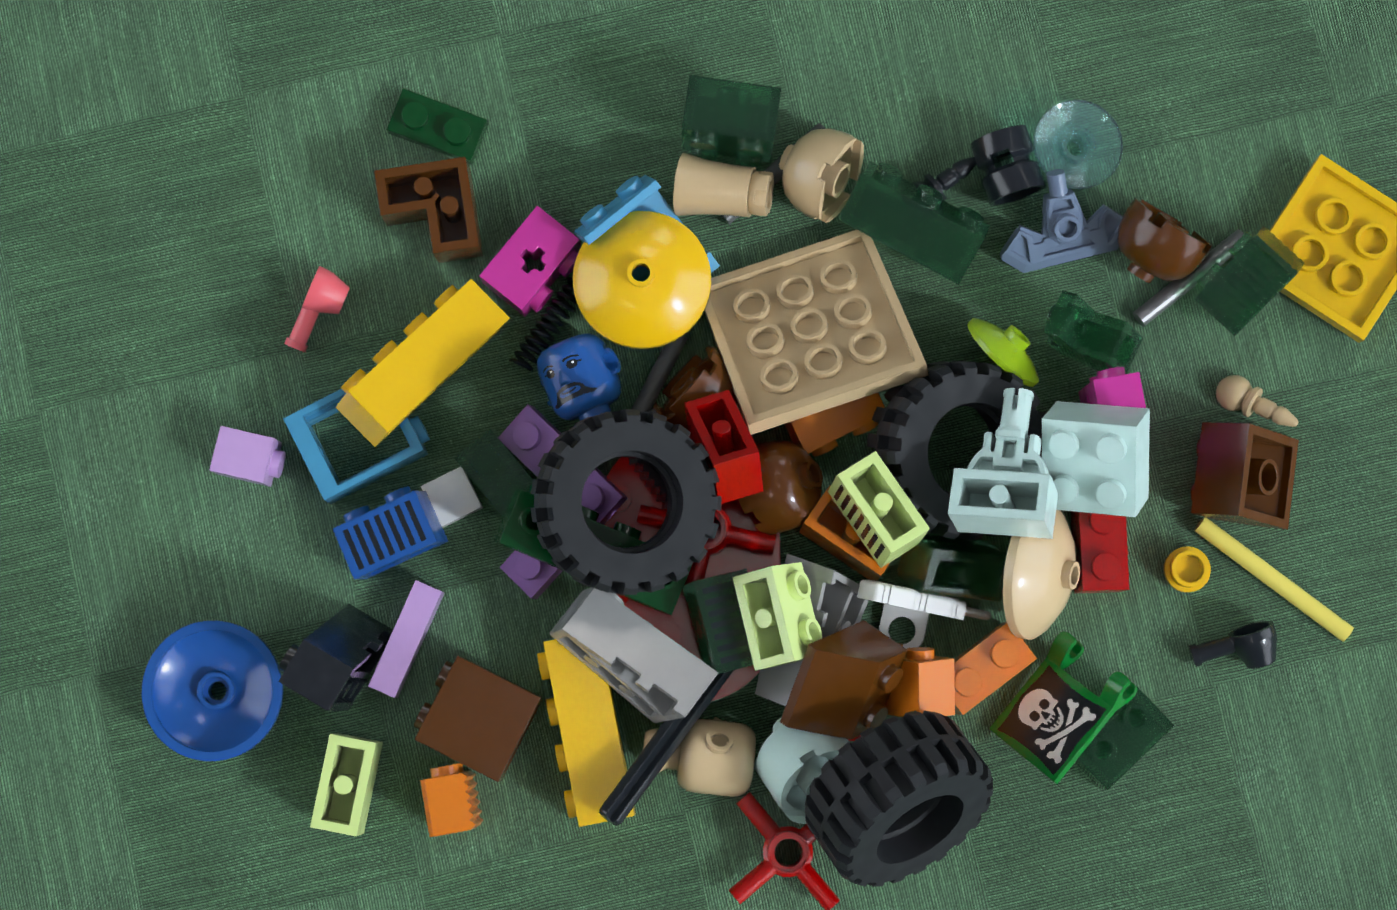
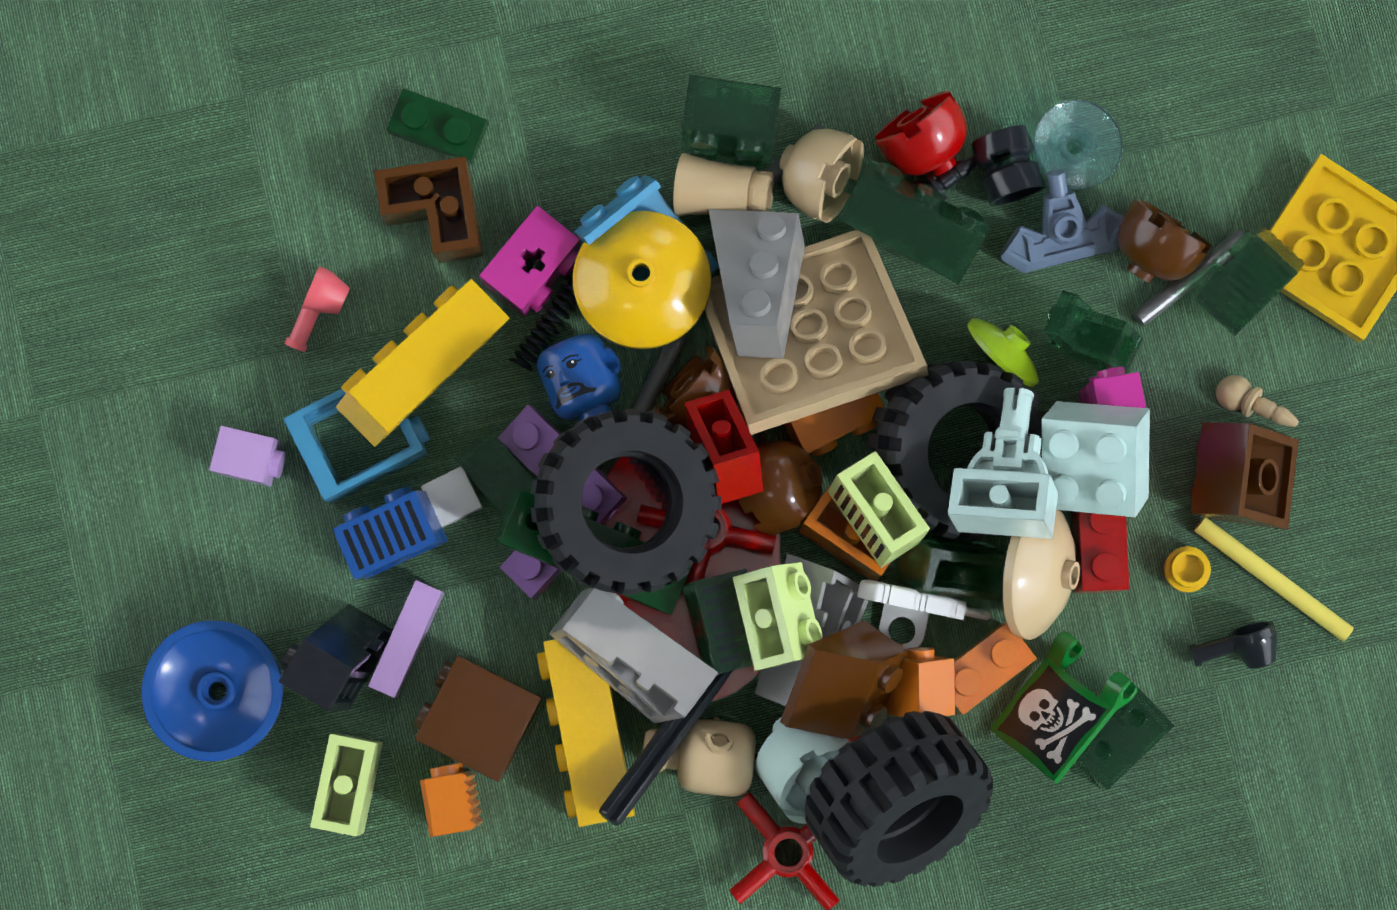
none -> light grey wedge [708,209,805,359]
none -> red cylinder [875,90,967,177]

